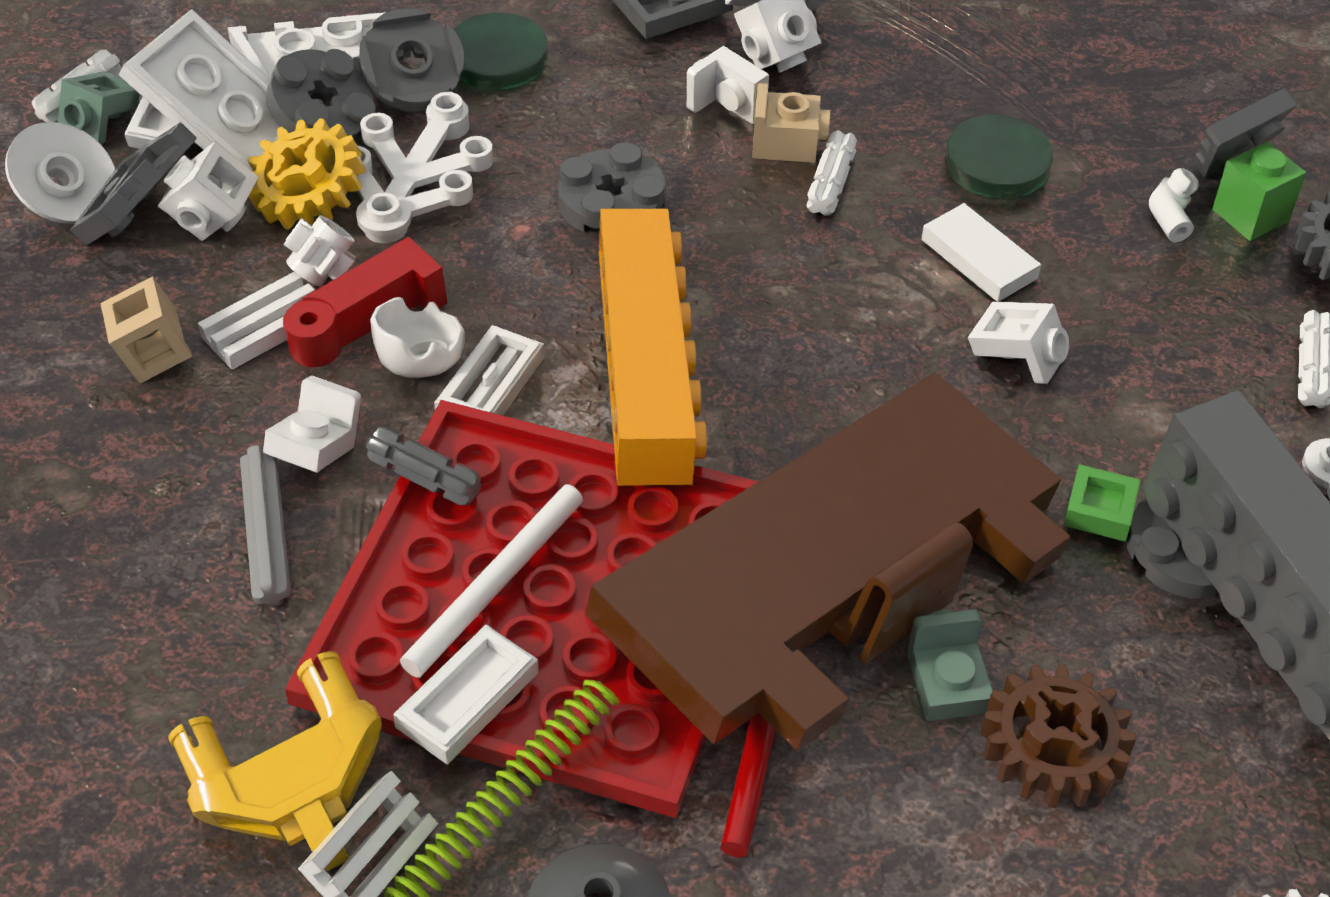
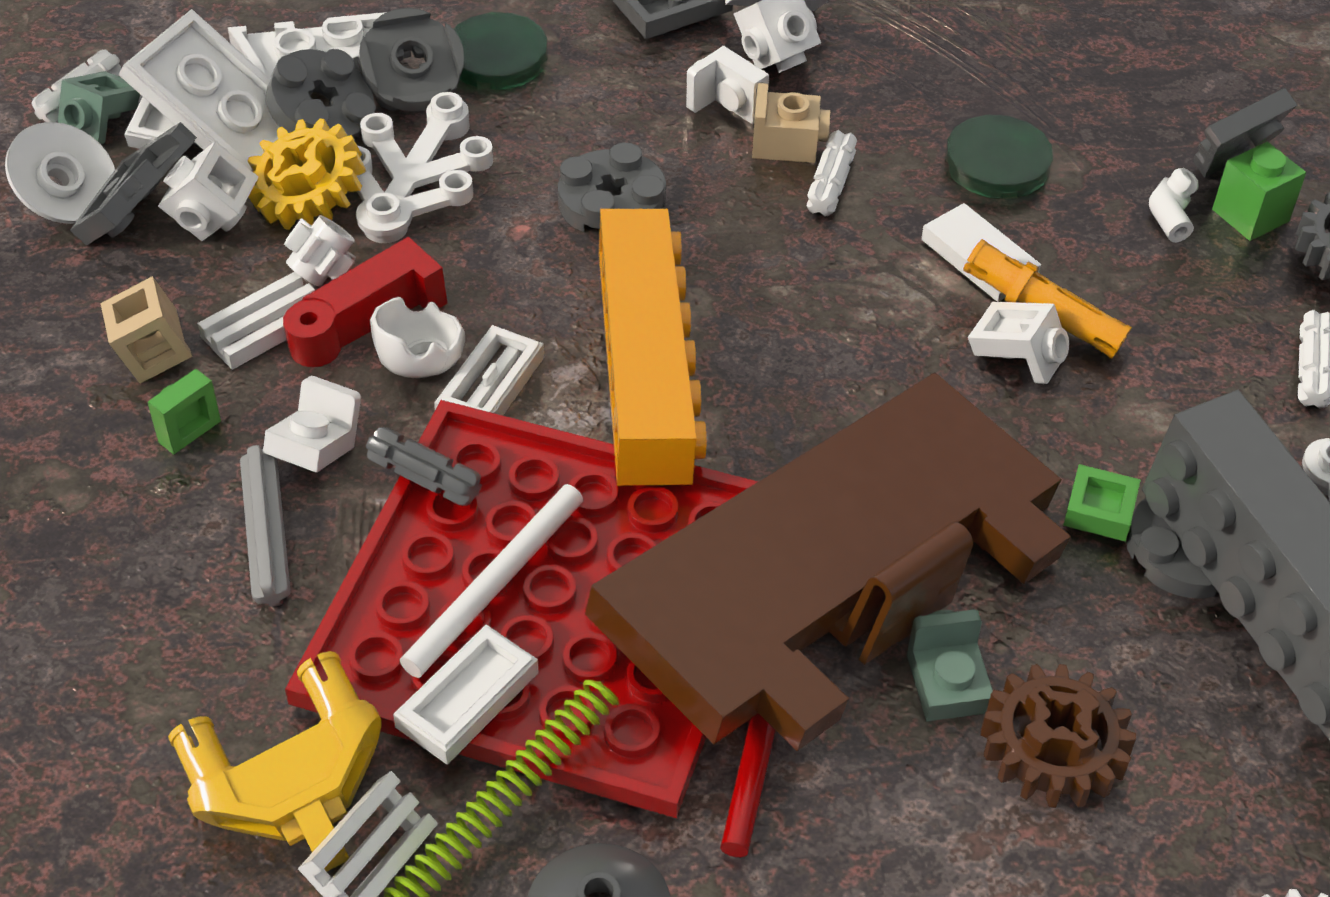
none -> bright green plate [148,369,221,455]
none -> light orange pin [963,239,1132,359]

